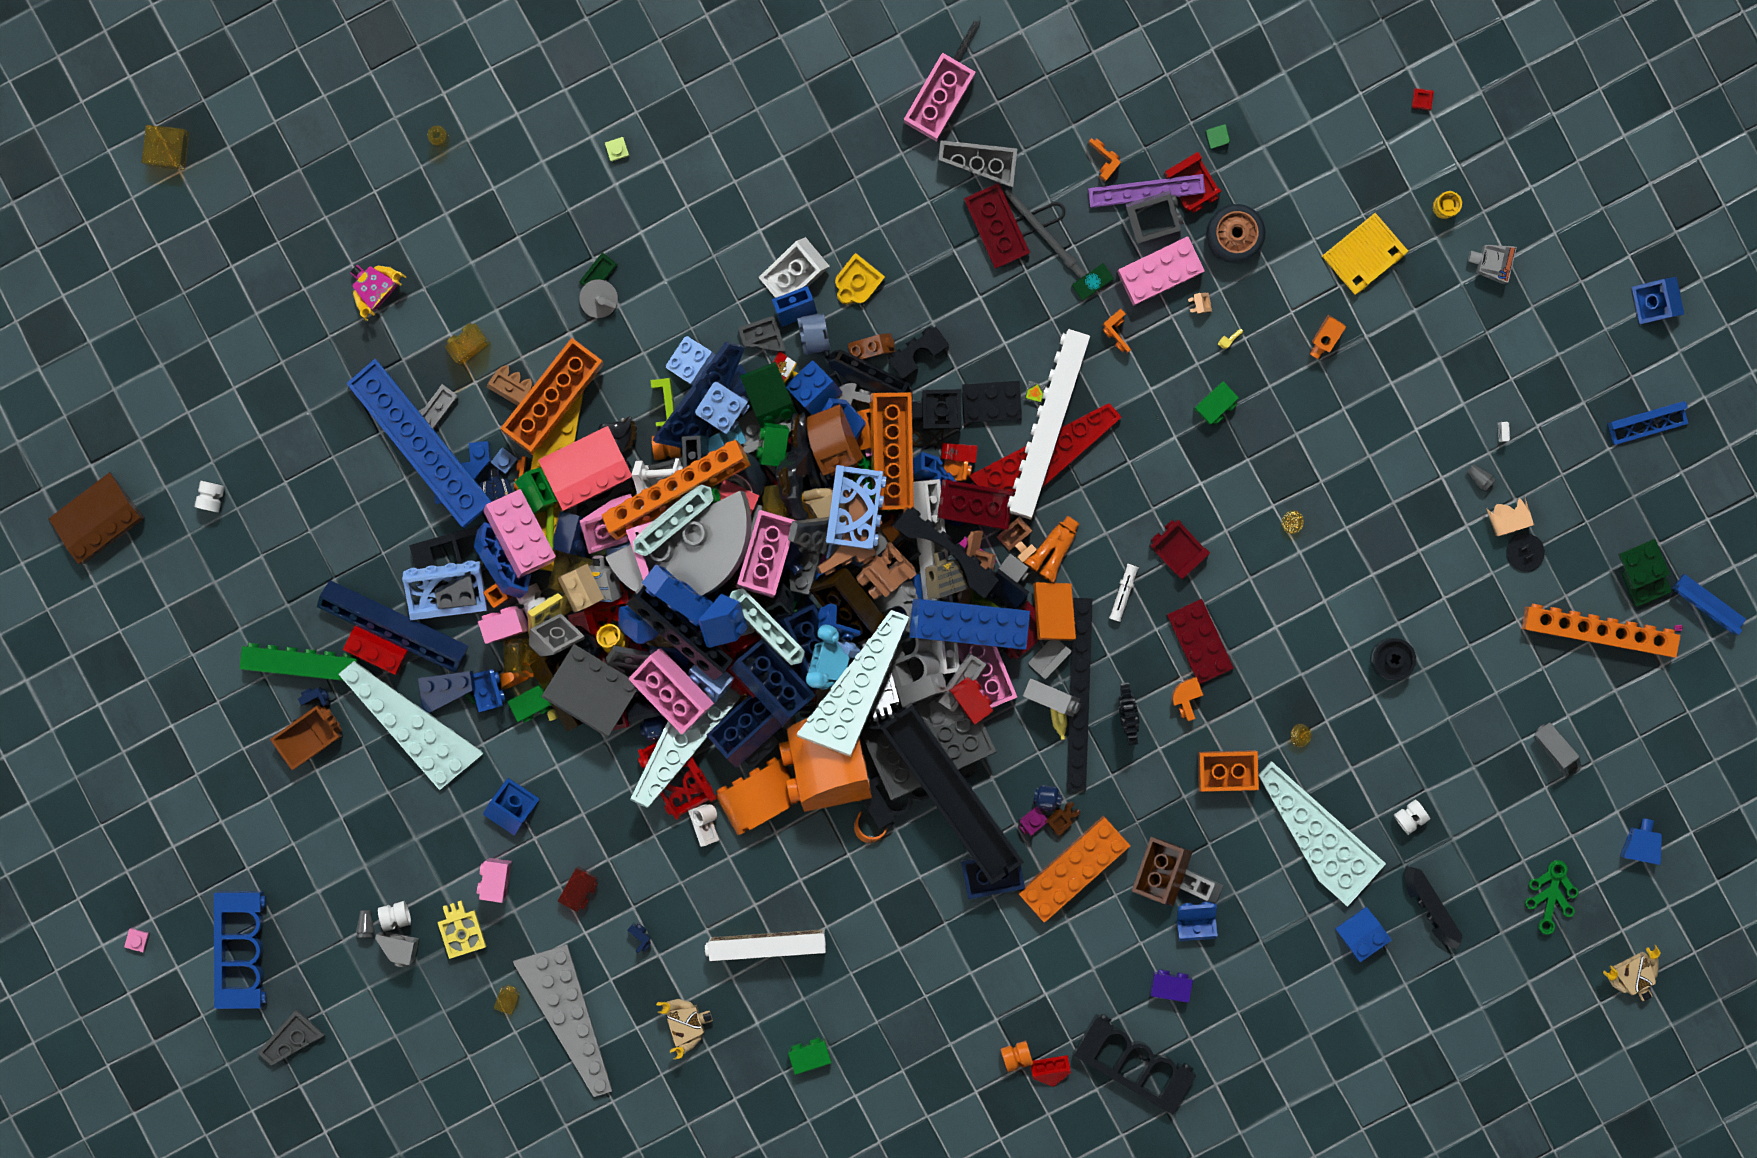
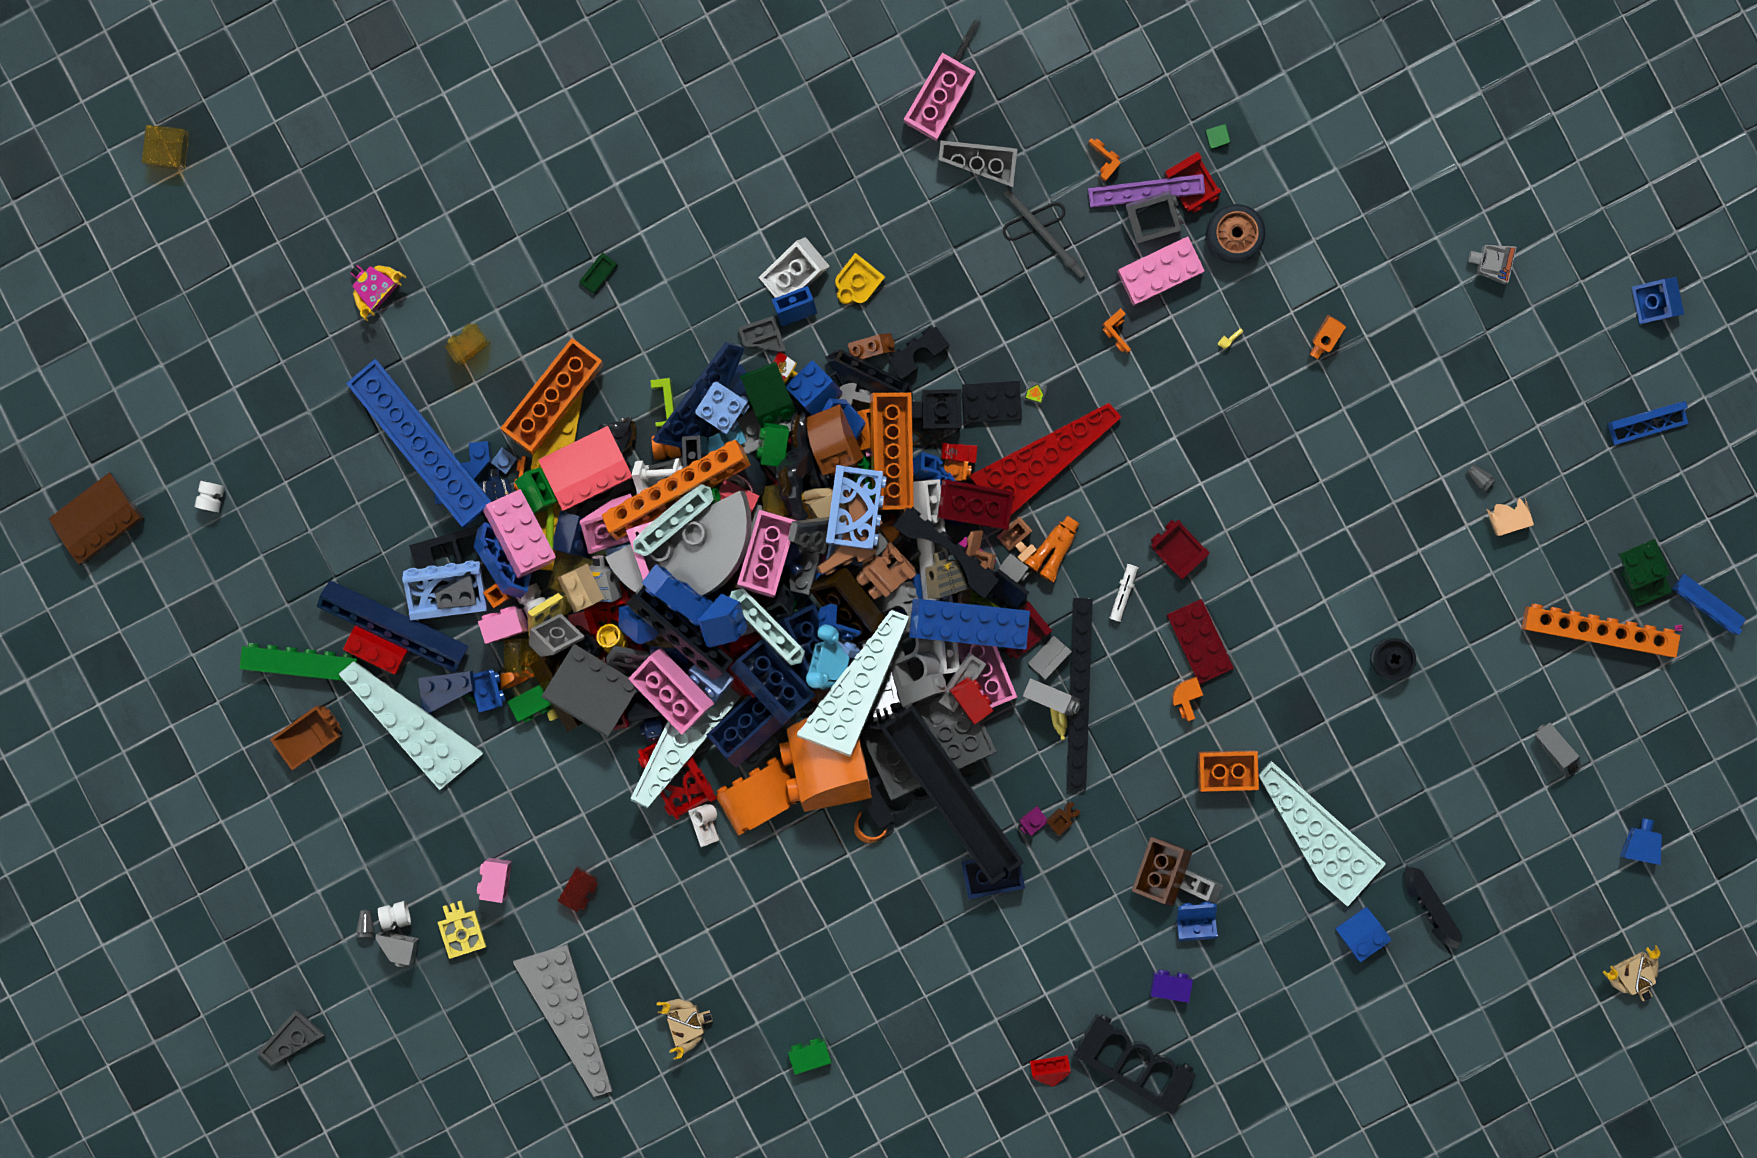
bright pink plate [125,928,149,952] -> none
blue fence [214,891,267,1009] -> none
dark blue bracket [298,687,330,706] -> none
light grey plate [421,384,458,429] -> none
clear yellow brick [427,126,449,147] -> none
blue slope [483,778,540,836] -> none
medium nougat plate [487,365,532,406] -> none
clear yellow bracket [494,985,520,1015] -> none
light grey shield [579,279,618,318] -> none
yellowish green plate [605,137,629,162] -> none
dark blue bracket [627,922,651,953] -> none
light blue bracket [666,336,716,385] -> none
white brick [705,929,826,961] -> none
sand blue brick [797,313,831,355] -> none
dark red plate [964,183,1030,269] -> none
orange wheel [1000,1041,1033,1072] -> none
white brick [1007,329,1090,520] -> none
orange brick [1018,816,1130,923] -> none
orange tile [1033,582,1076,641] -> none
dark blue head [1033,785,1062,811] -> none
dark green tile [1071,263,1114,301] -> none
black gear [1118,683,1140,746] -> none
light nougat tile [1188,293,1212,313] -> none
green brick [1193,381,1239,425] -> none
clear yellow hat [1281,510,1304,534] -> none
clear yellow hat [1291,724,1311,747] -> none
yellow window [1322,213,1409,295] -> none
white wheel [1394,799,1430,835] -> none
red tile [1411,88,1434,111] -> none
yellow wheel [1433,191,1462,219] -> none
white tile [1498,422,1510,442] -> none
black piece [1506,533,1545,571] -> none
green plant [1524,860,1579,934] -> none

